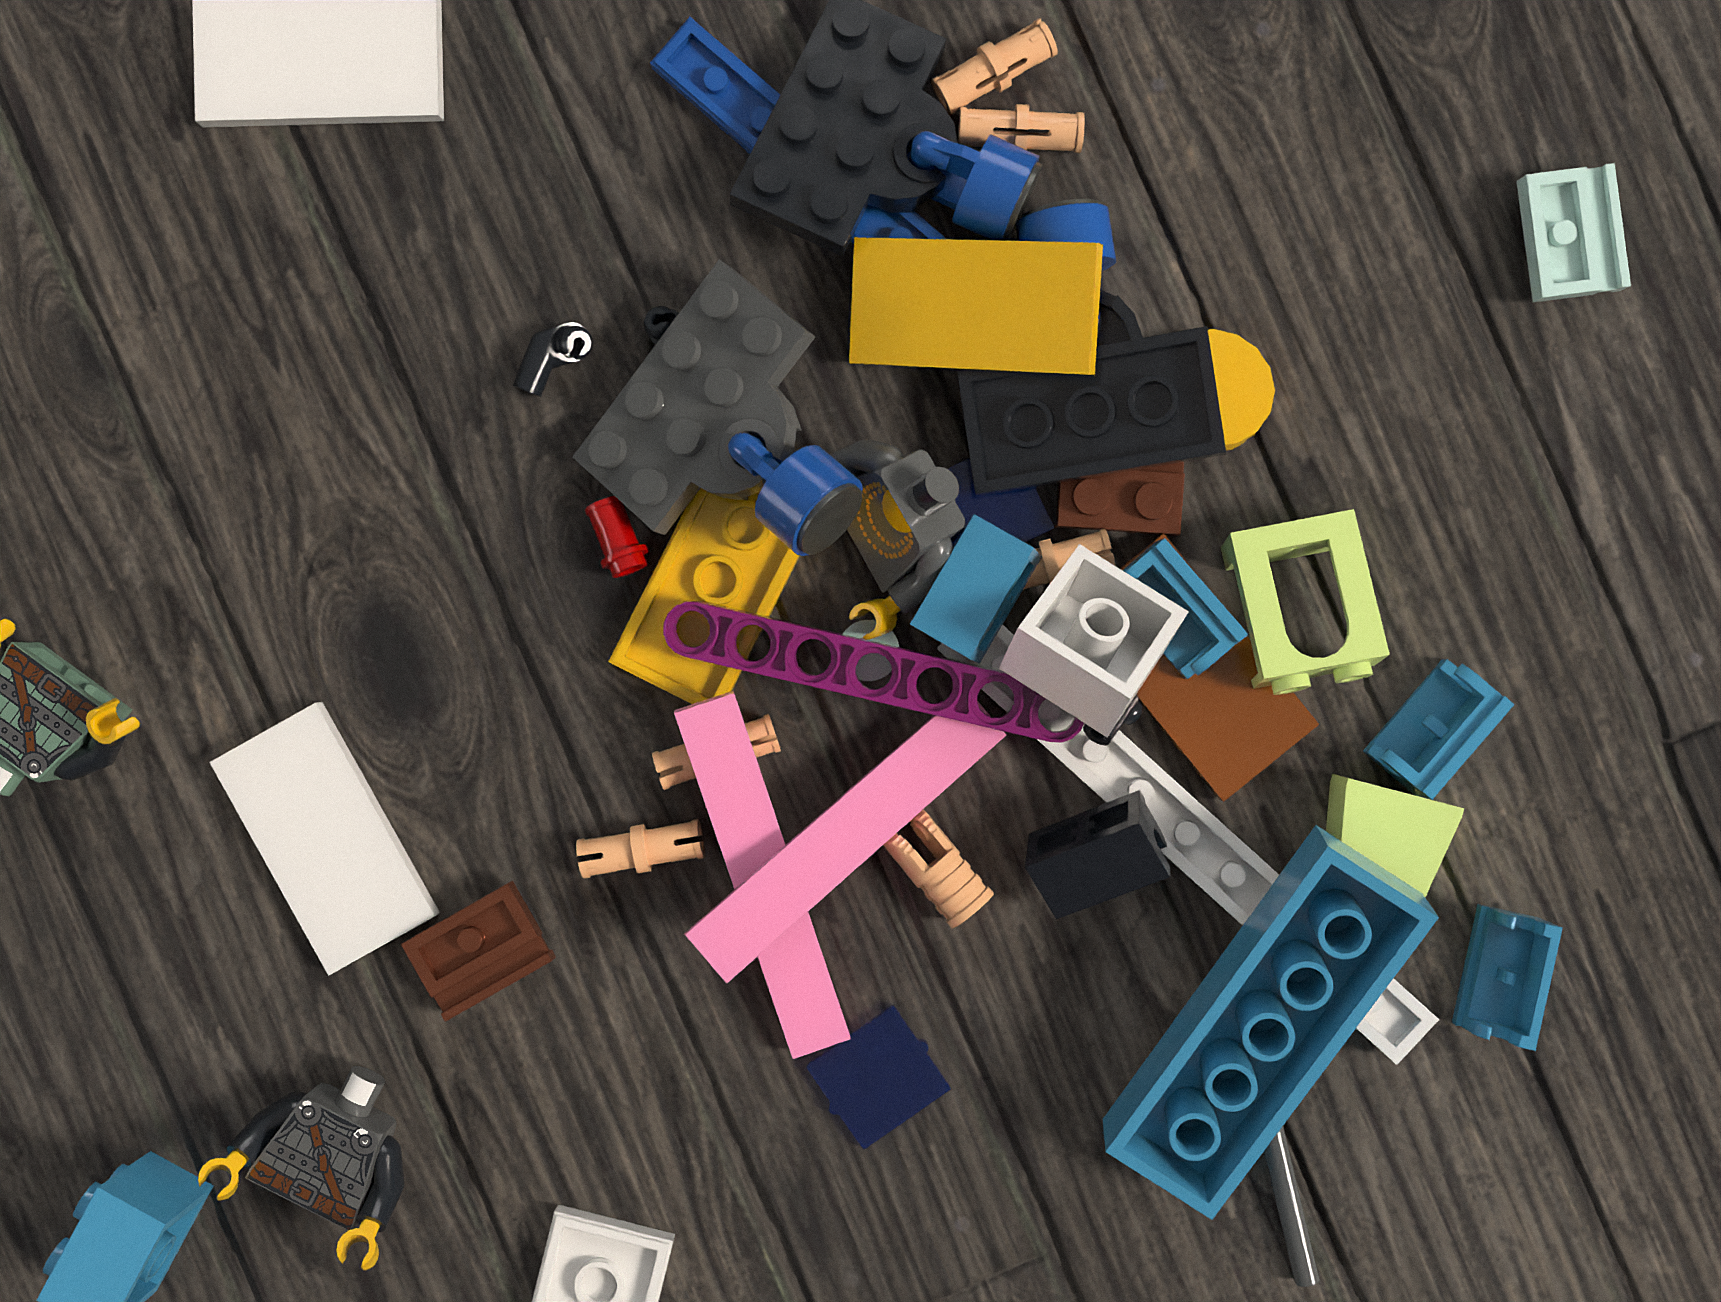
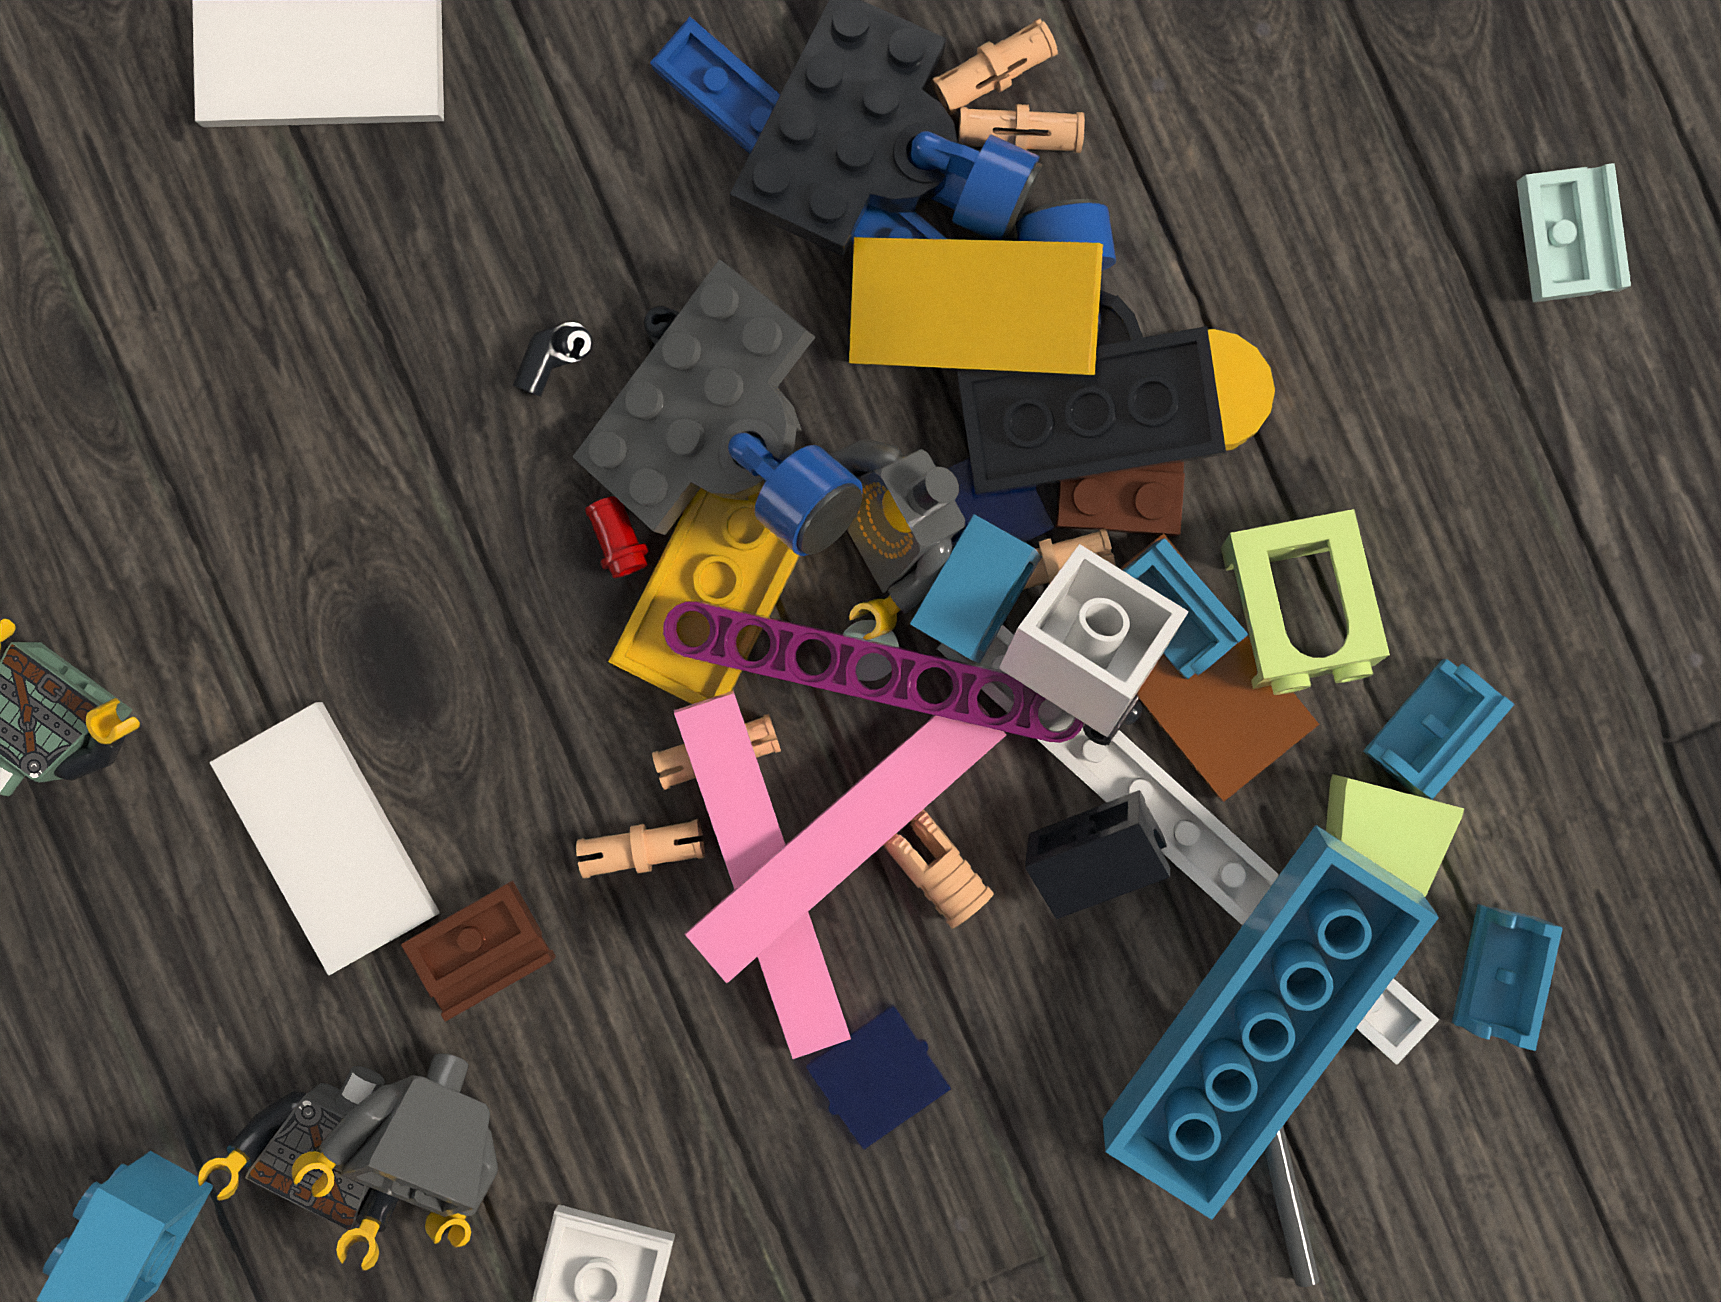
none -> dark grey torso [292,1054,498,1247]

